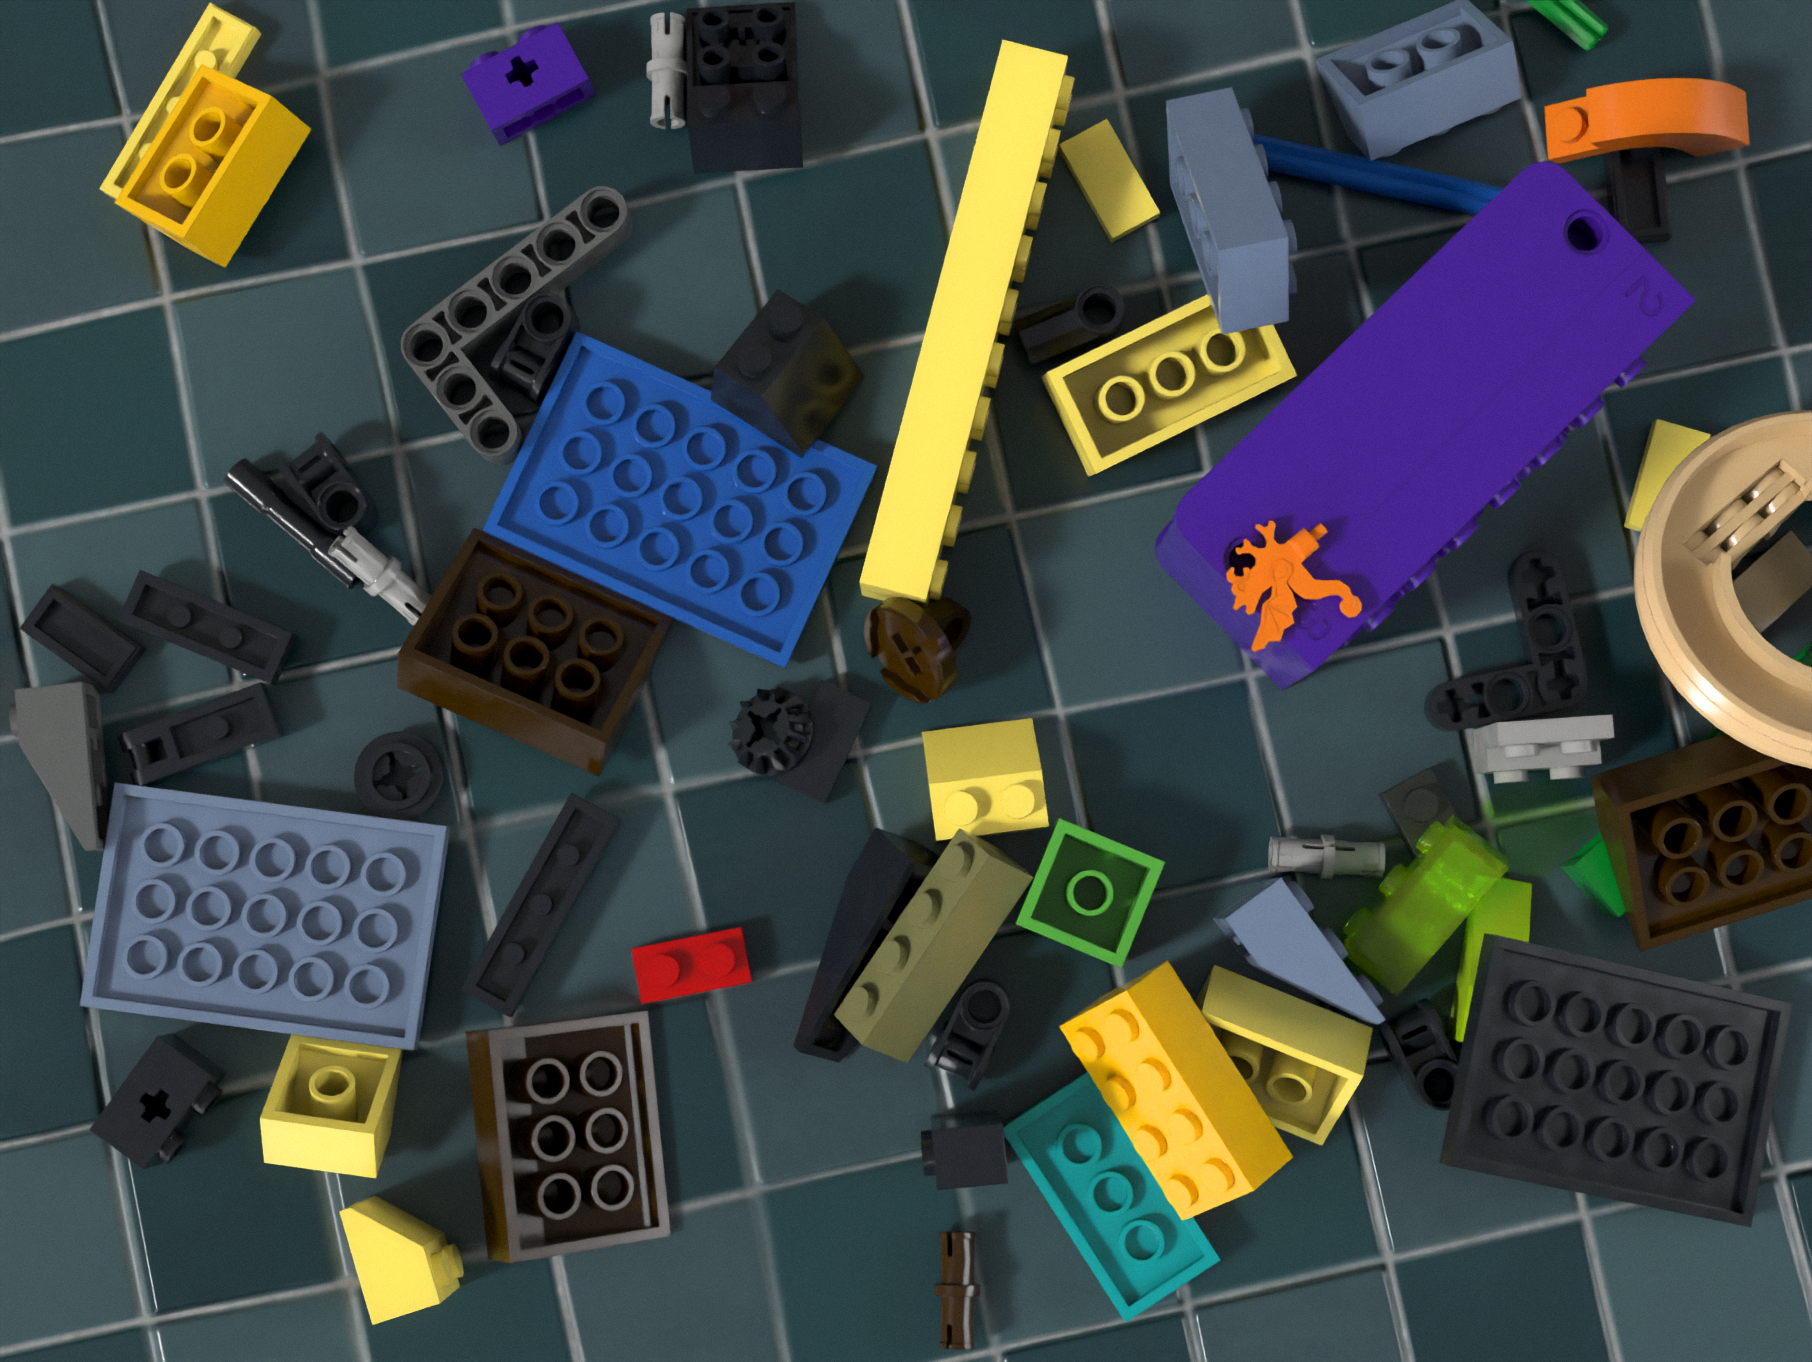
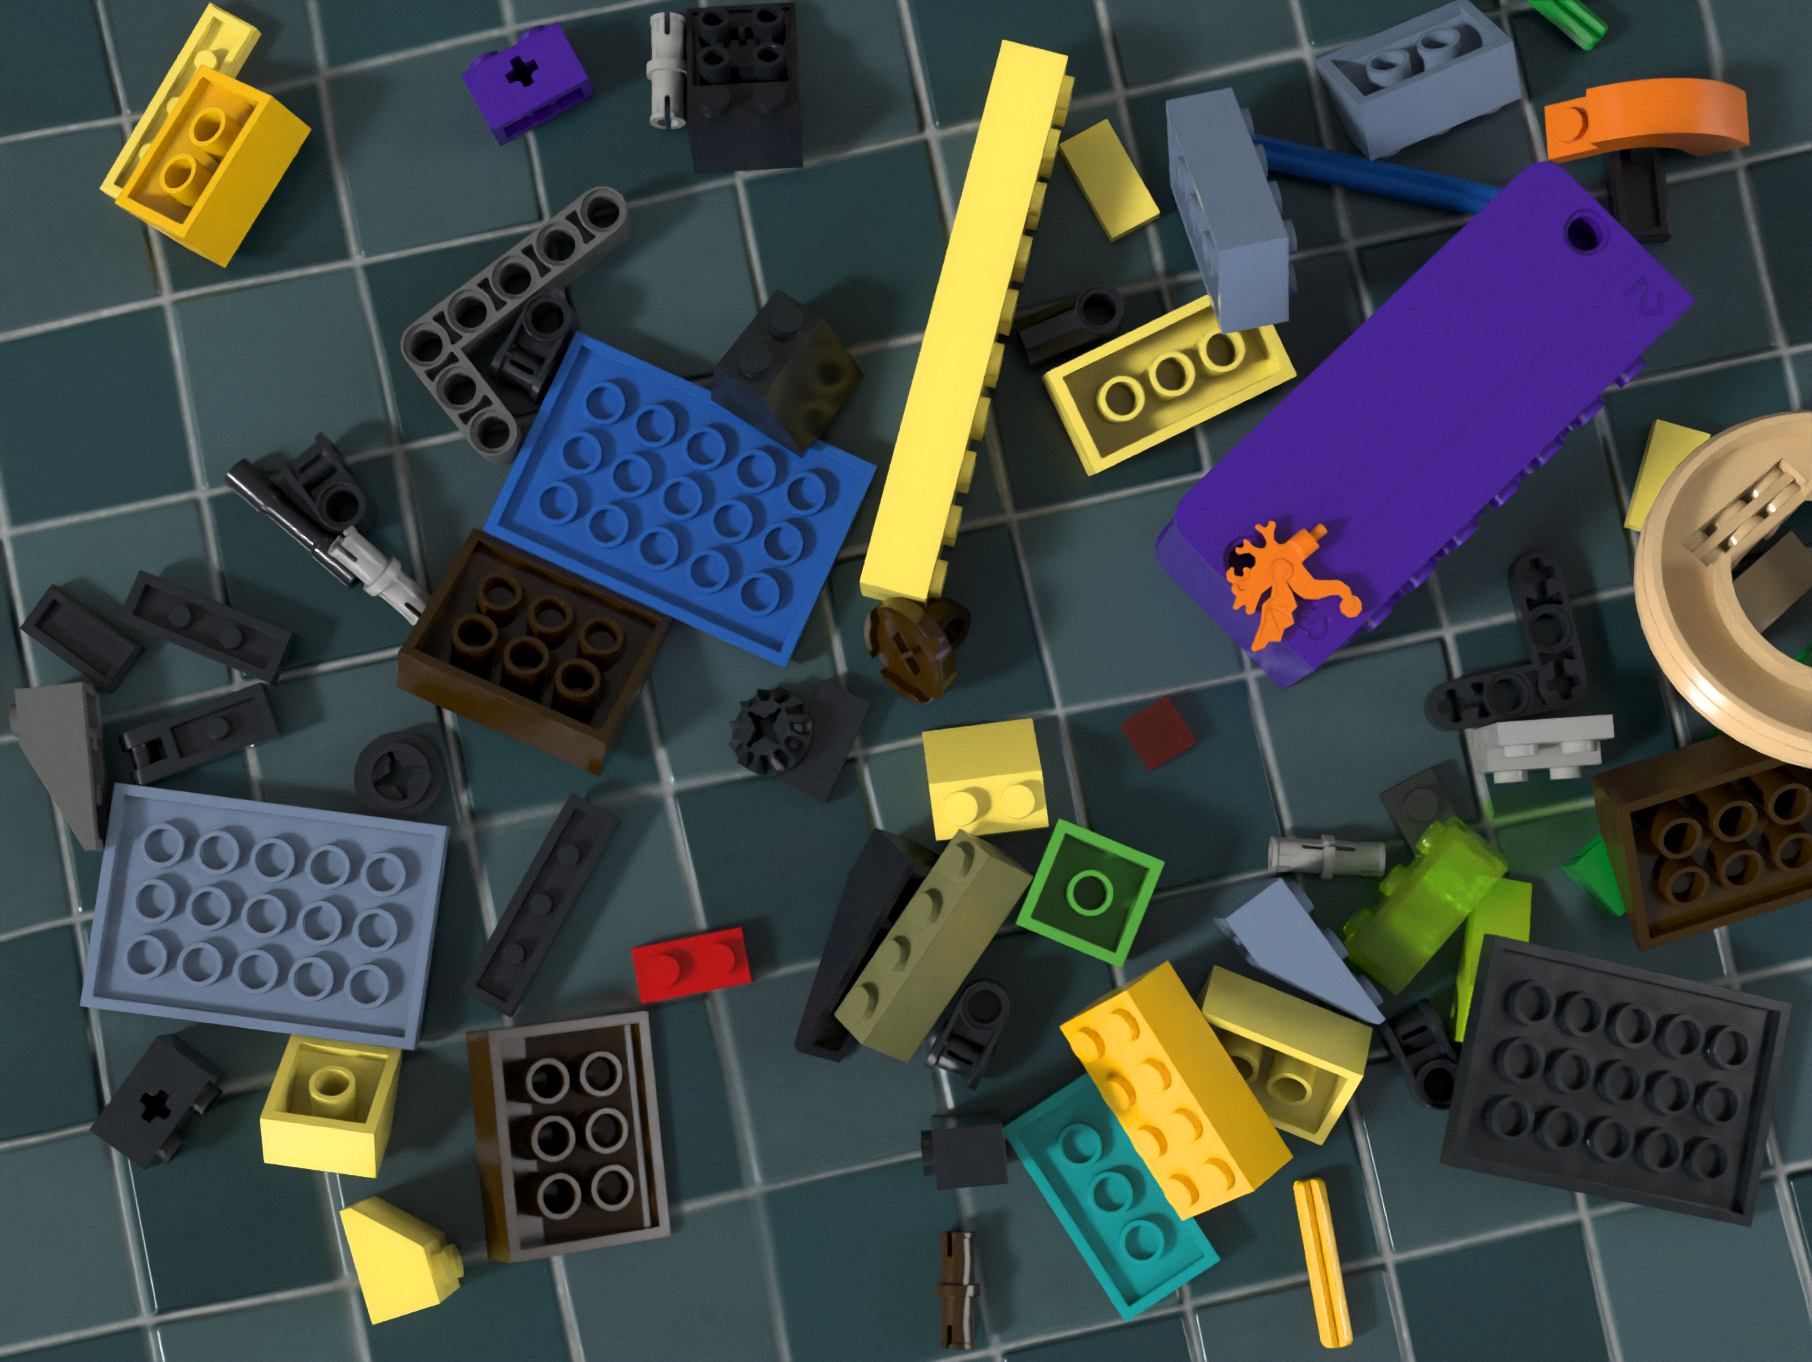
none -> clear red tile [1119,695,1197,772]
none -> yellow axle [1293,1177,1353,1348]

